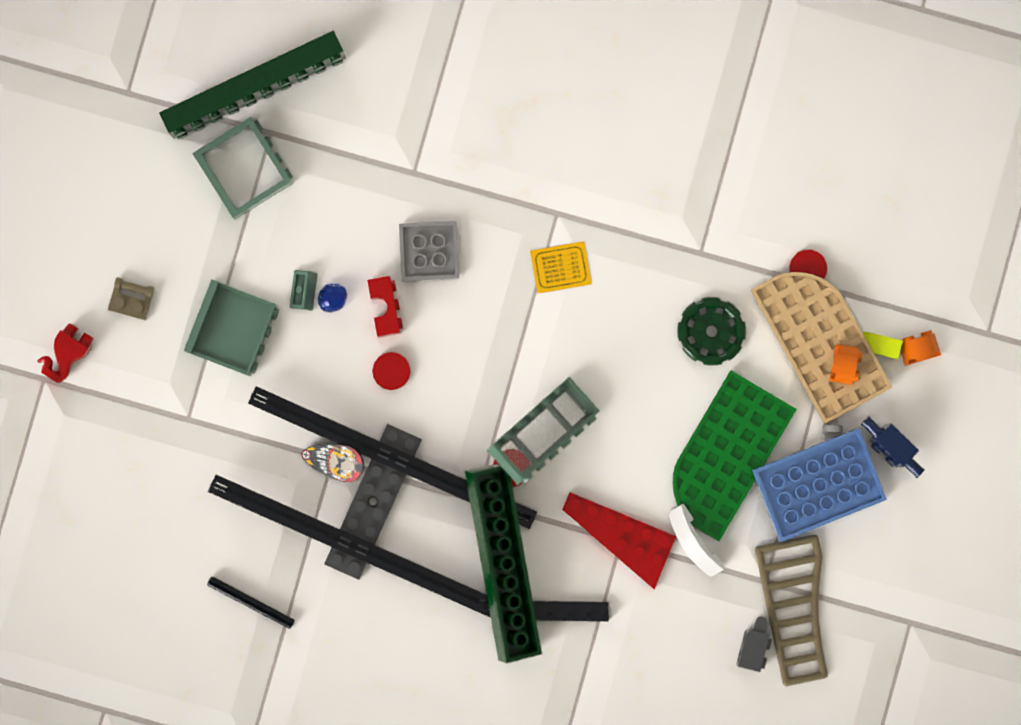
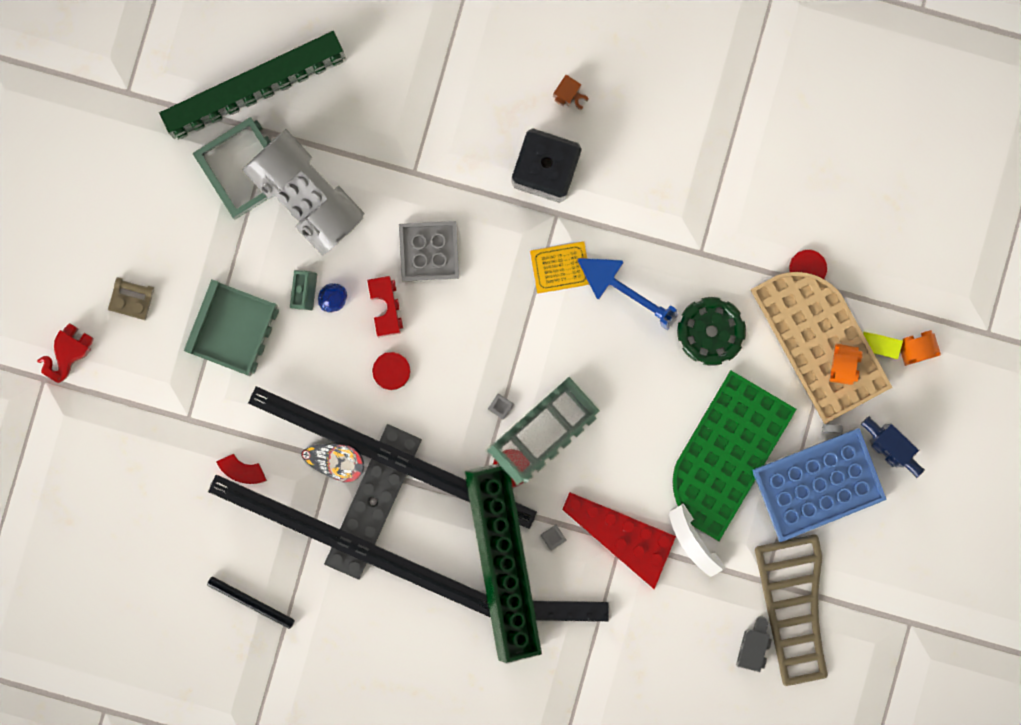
none -> red tile [216,454,267,484]
none -> light grey cylinder [242,129,365,255]
none -> light grey tile [488,393,514,420]
none -> black plate [511,128,582,203]
none -> light grey tile [541,525,567,551]
none -> dark orange brick [553,74,589,110]
none -> blue piece [578,258,678,331]

